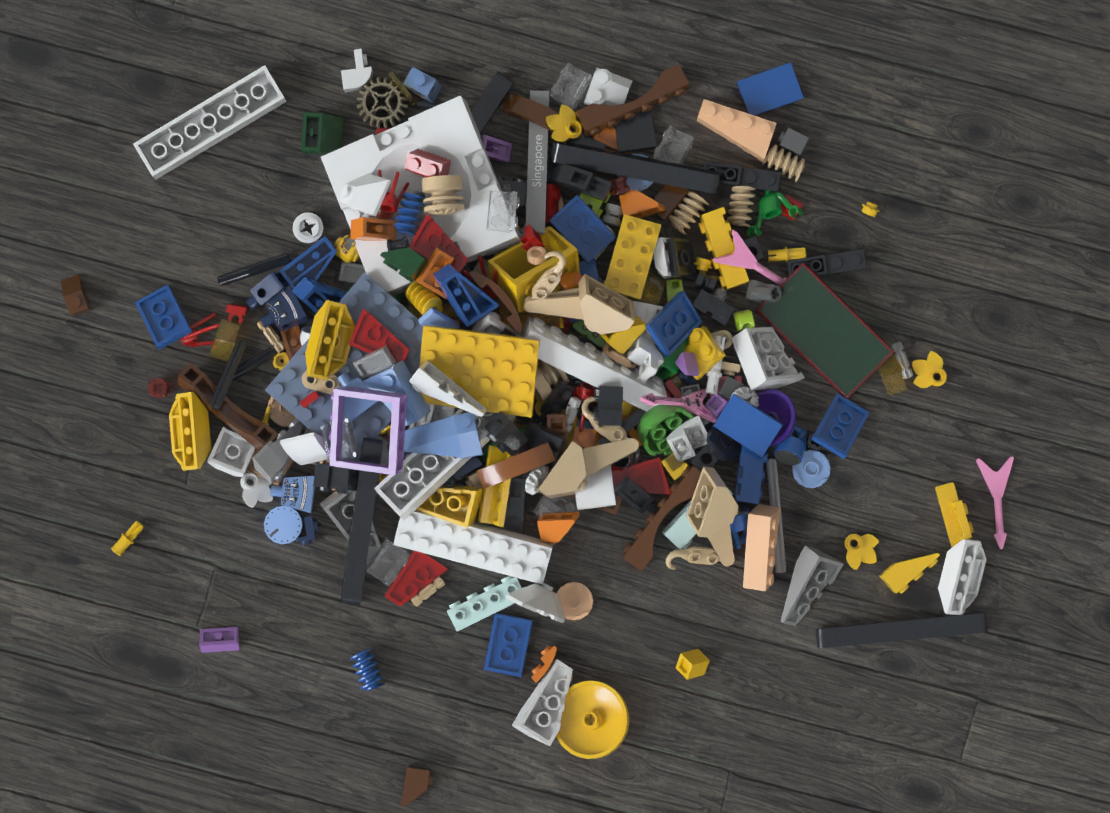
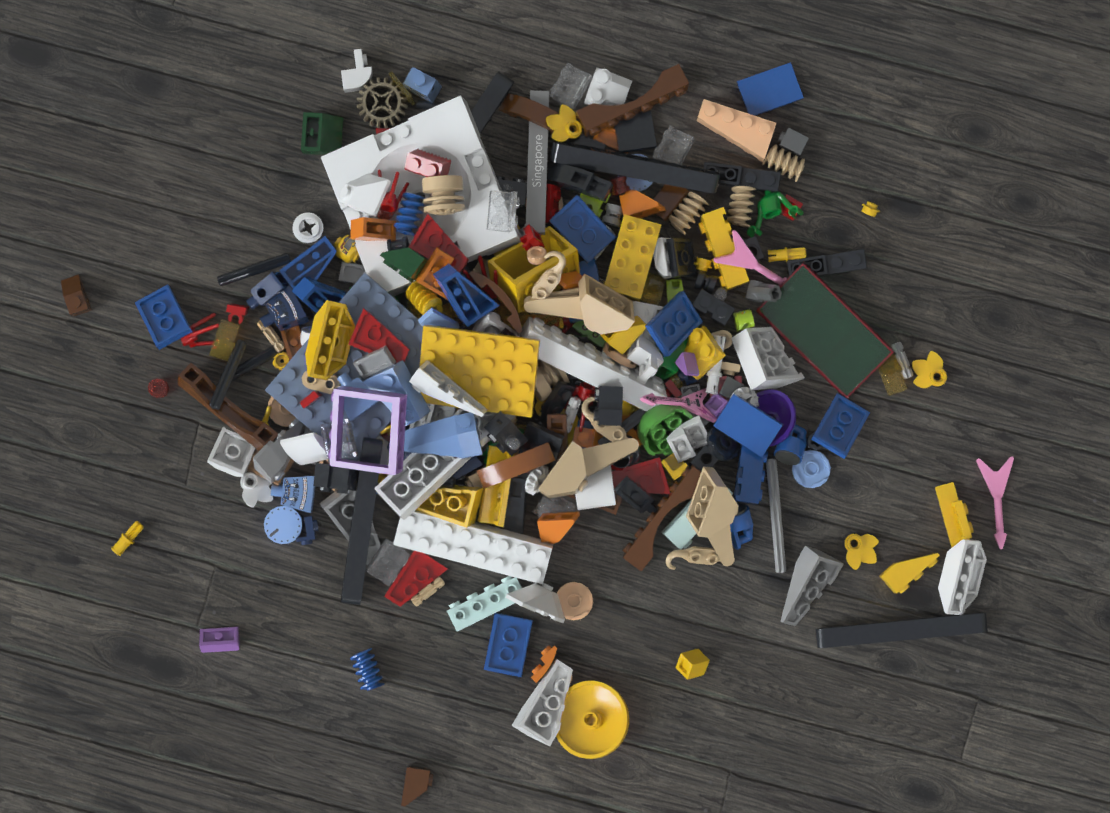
white brick [133,65,287,179] -> none
yellow wedge [169,392,211,471] -> none
medium lavender slope [482,135,512,162] -> none
light nougat wedge [743,504,781,591] -> none

